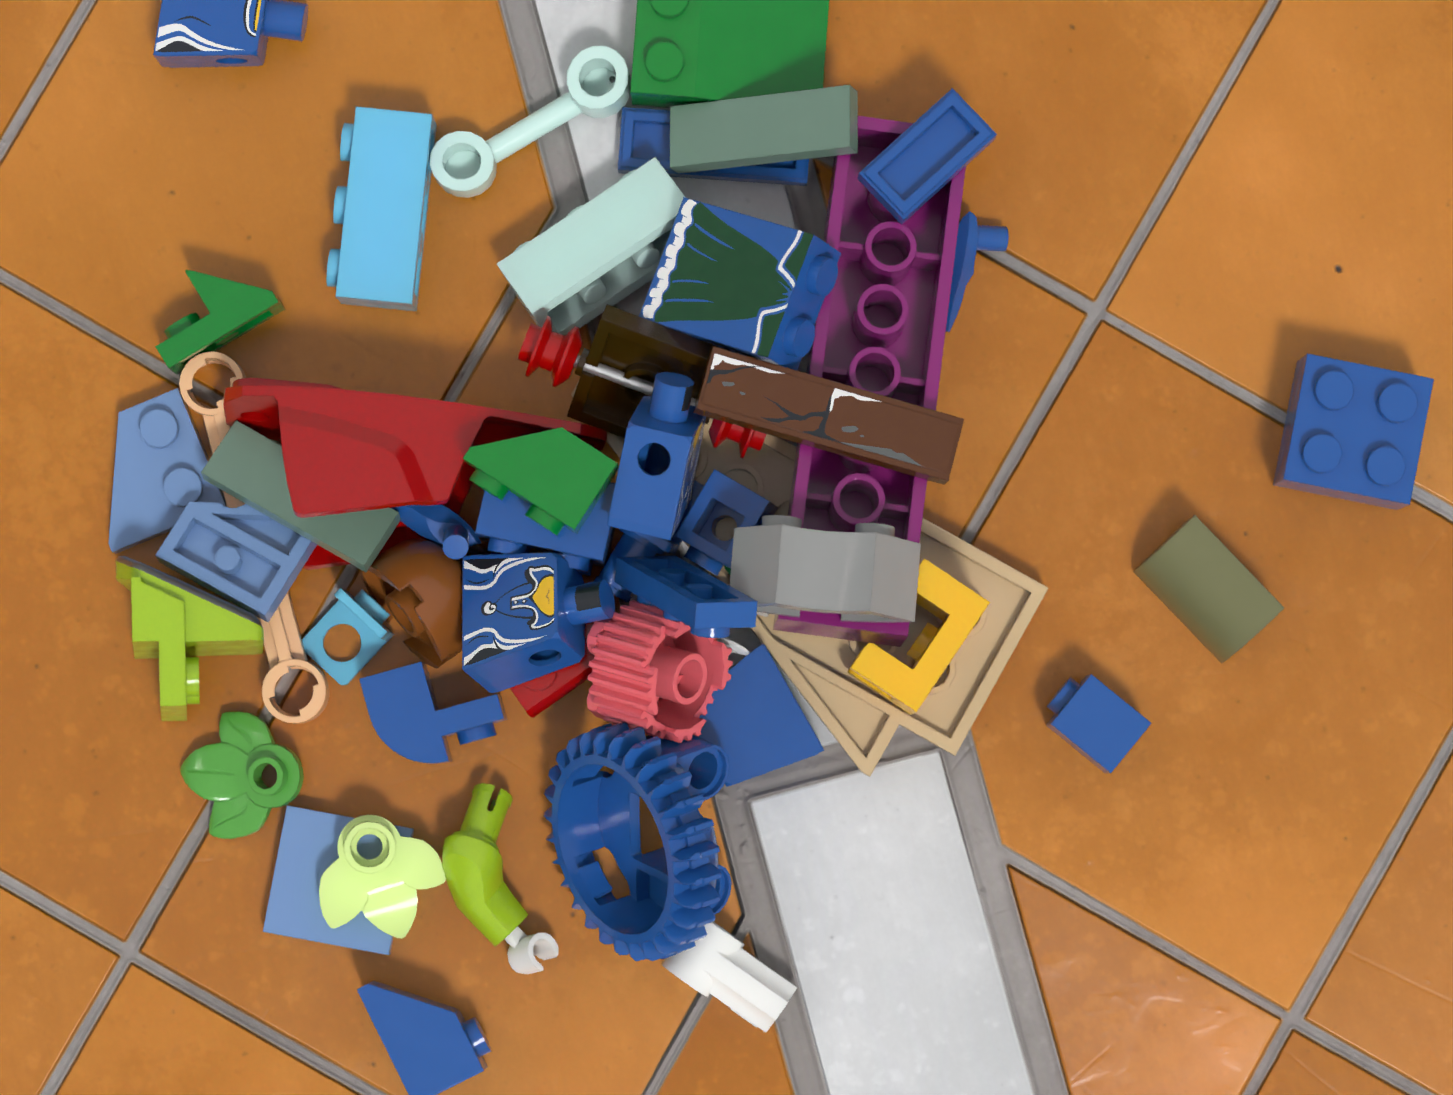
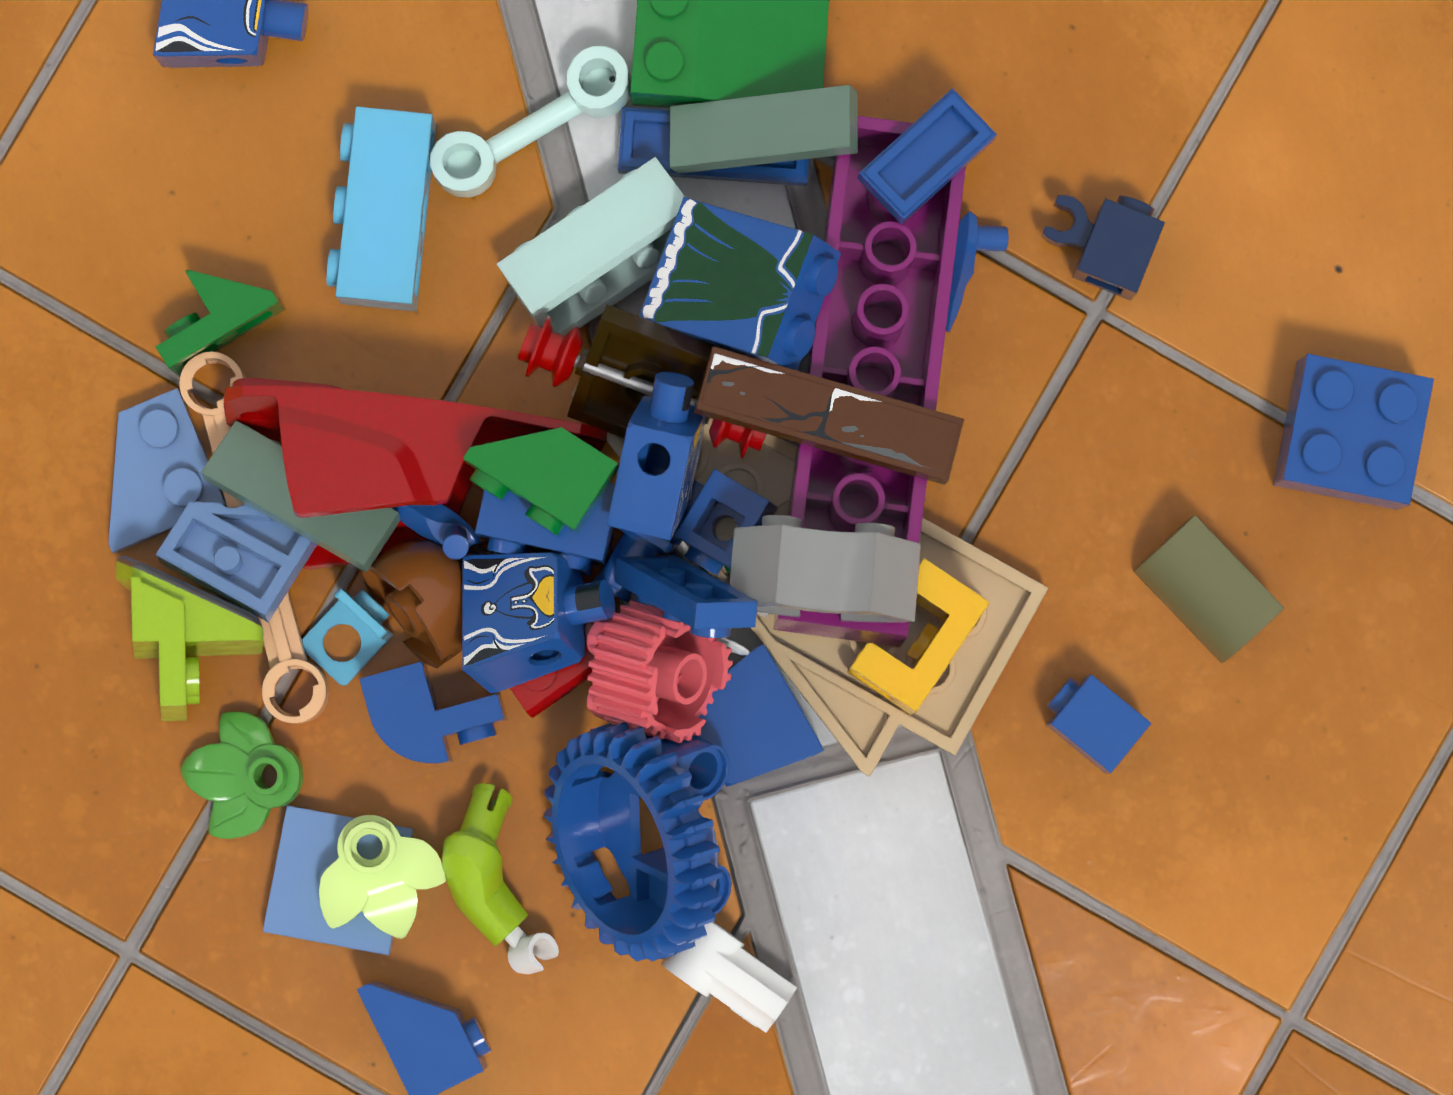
none -> dark blue brick [1041,195,1165,301]

